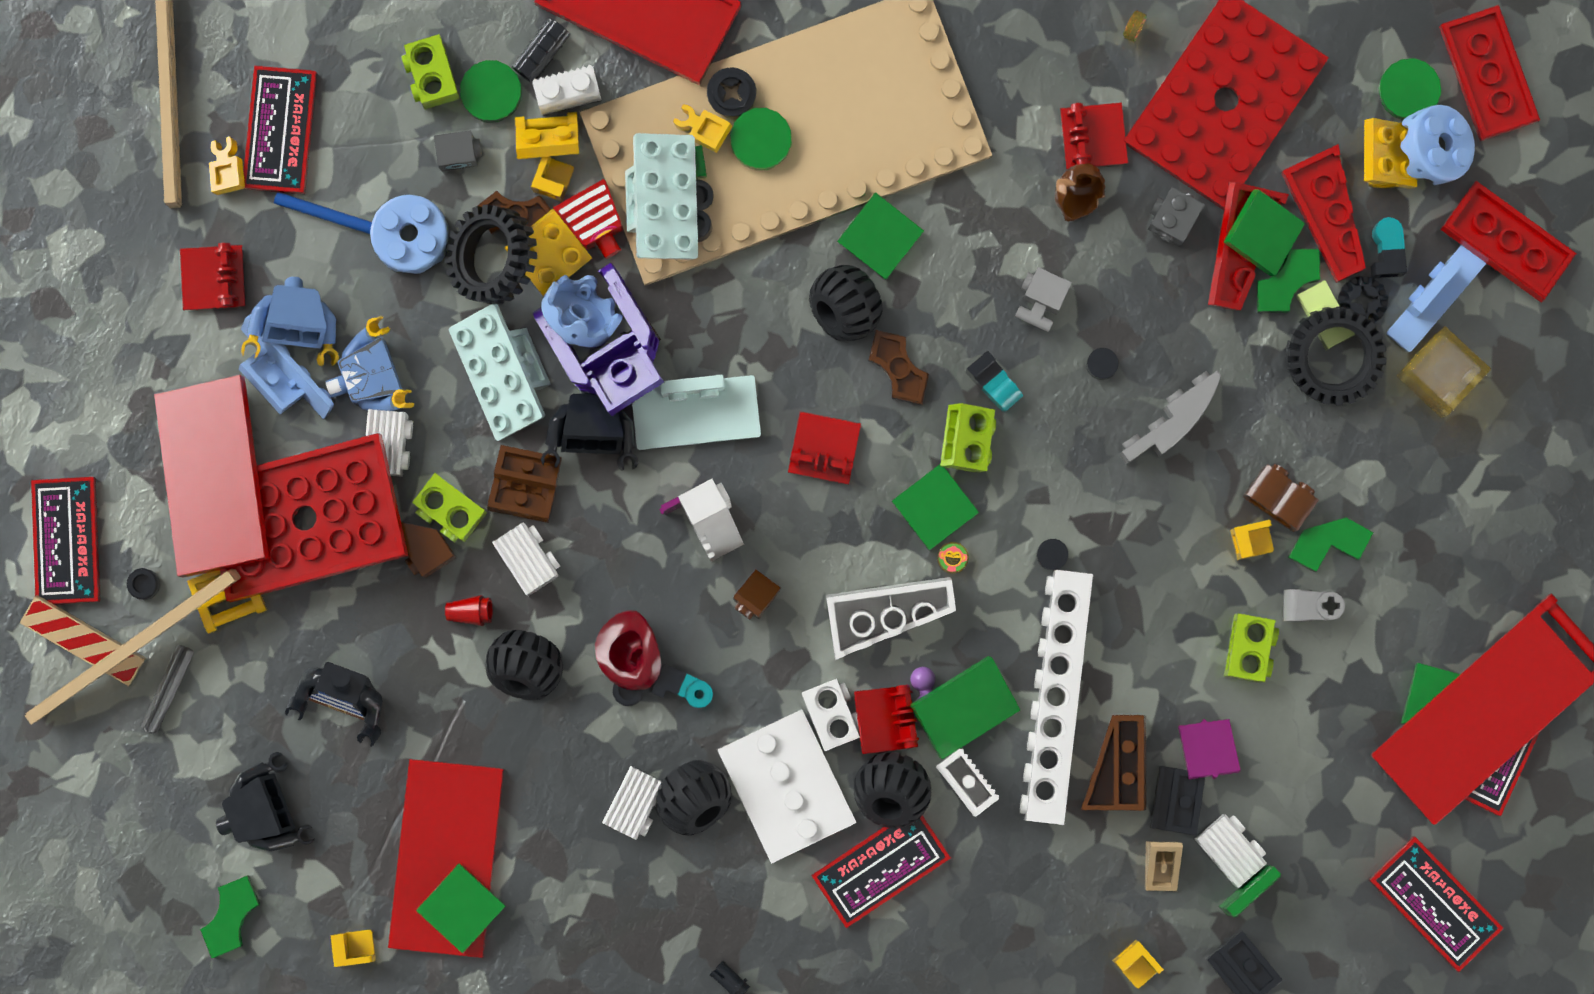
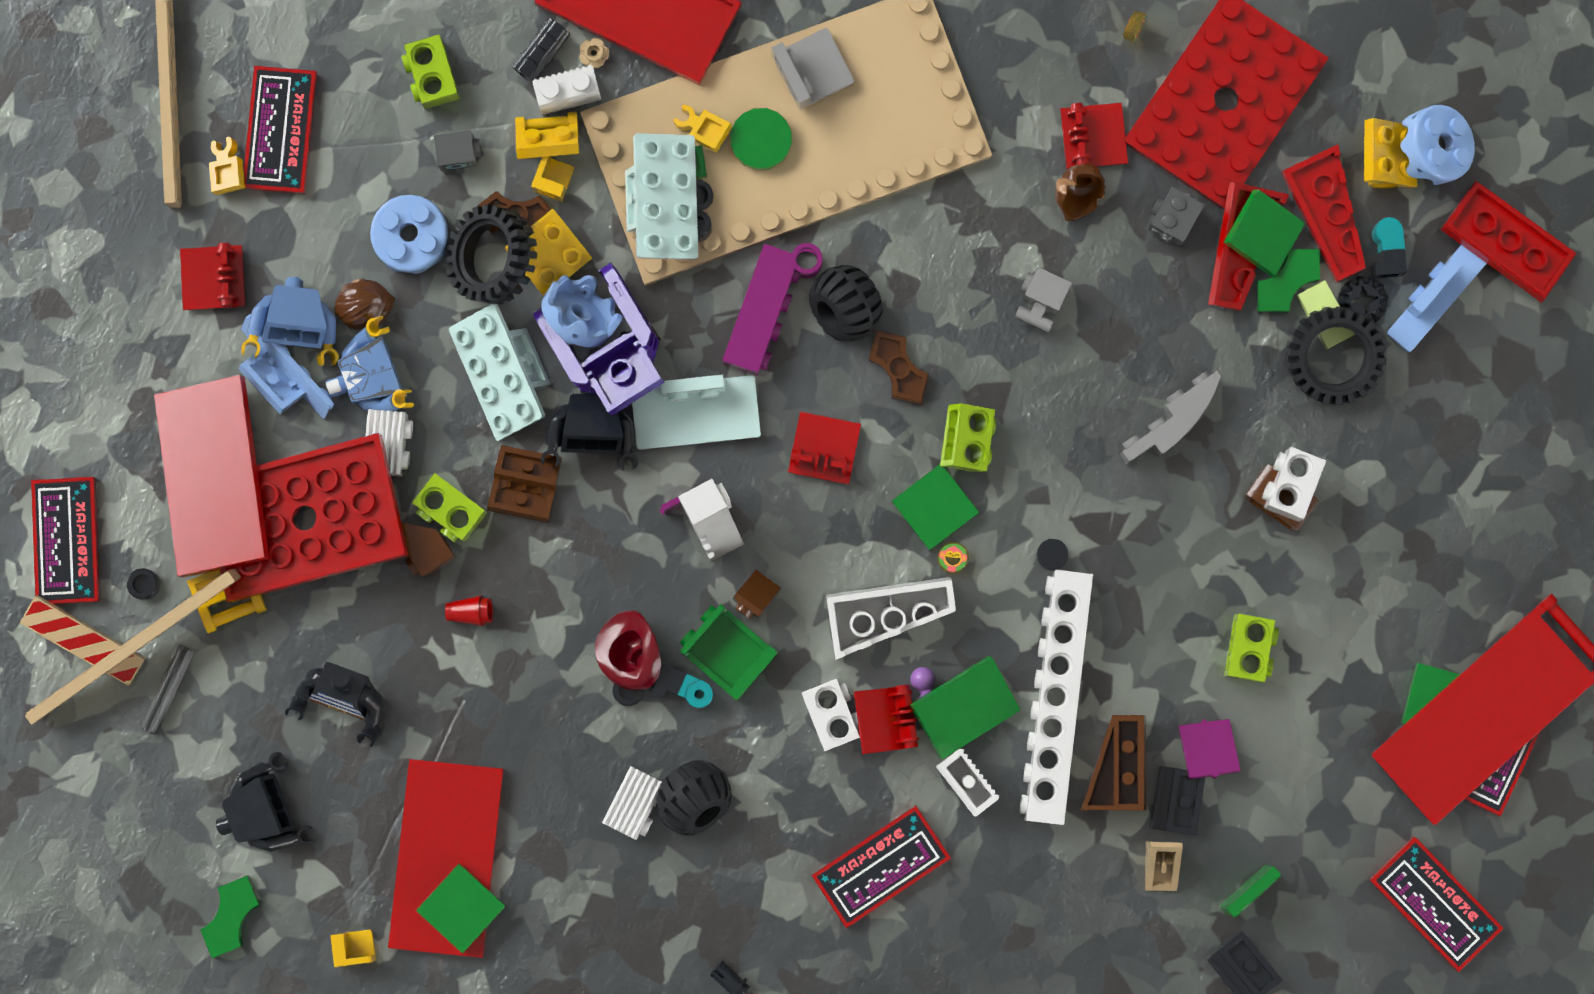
blue bar [274,192,372,234] -> none
green tile [460,60,522,122] -> none
black wheel [485,630,563,700] -> none
white brick [492,522,561,596] -> none
red torso [553,179,623,259] -> none
black gear [707,67,756,117] -> none
white plate [718,709,856,864] -> none
green tile [837,192,924,280] -> none
black wheel [854,752,932,828] -> none
leg [965,351,1023,412] -> none
black tile [1086,348,1119,380] -> none
yellow panel [1112,940,1164,988] -> none
white brick [1194,814,1267,888] -> none
yellow panel [1230,520,1274,560] -> none
light grey piece [1283,589,1345,622] -> none
green tile [1288,518,1374,572] -> none
green tile [1378,58,1441,120] -> none
piece [1396,326,1491,418] -> none
red tile [1439,5,1540,141] -> none
none -> reddish brown hair [334,278,395,331]
none -> tan plate [579,38,610,68]
none -> green panel [679,604,778,701]
none -> magenta hinge [722,243,822,376]
none -> light grey bracket [771,28,854,110]
none -> white brick [1262,447,1326,522]

